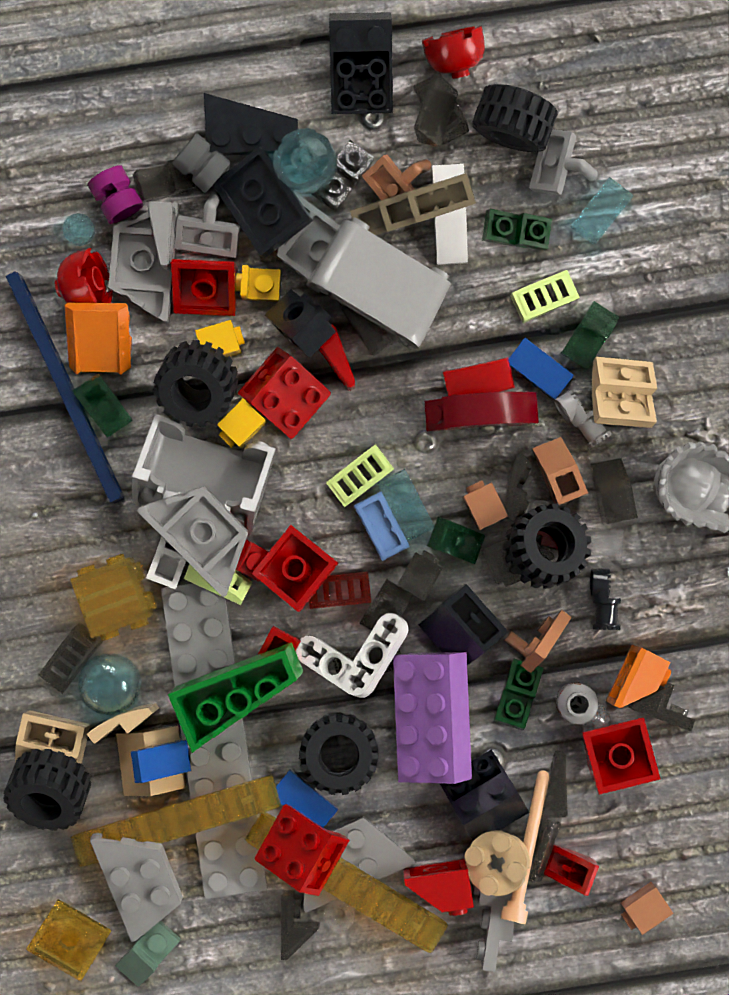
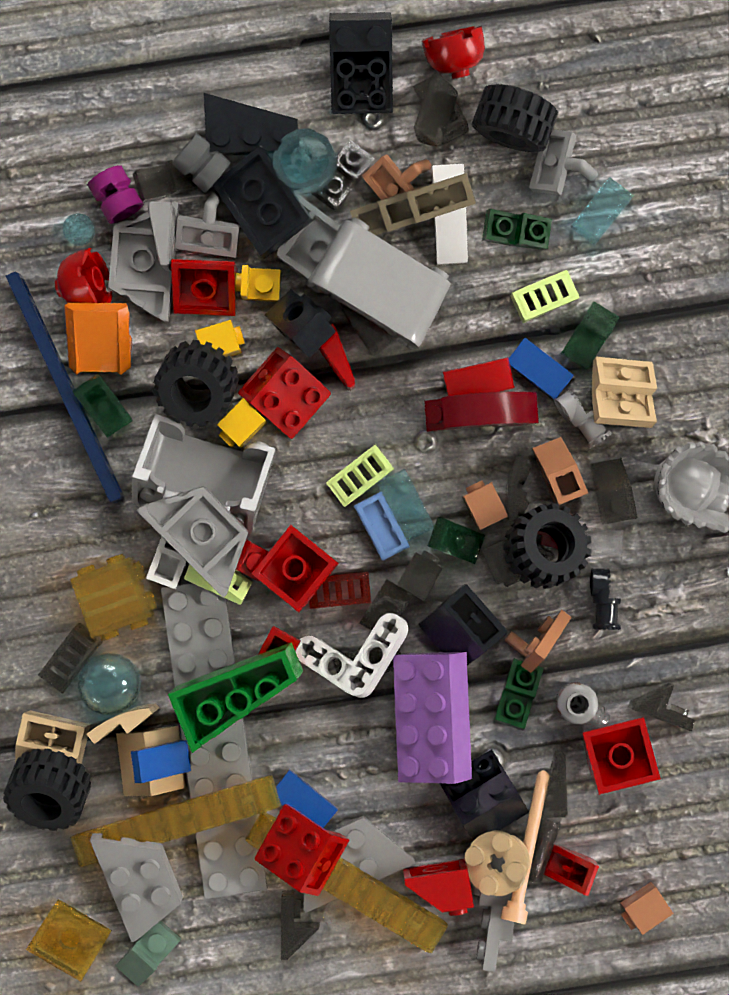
black tyre [299,713,378,795] -> none
orange slope [606,645,671,708] -> none

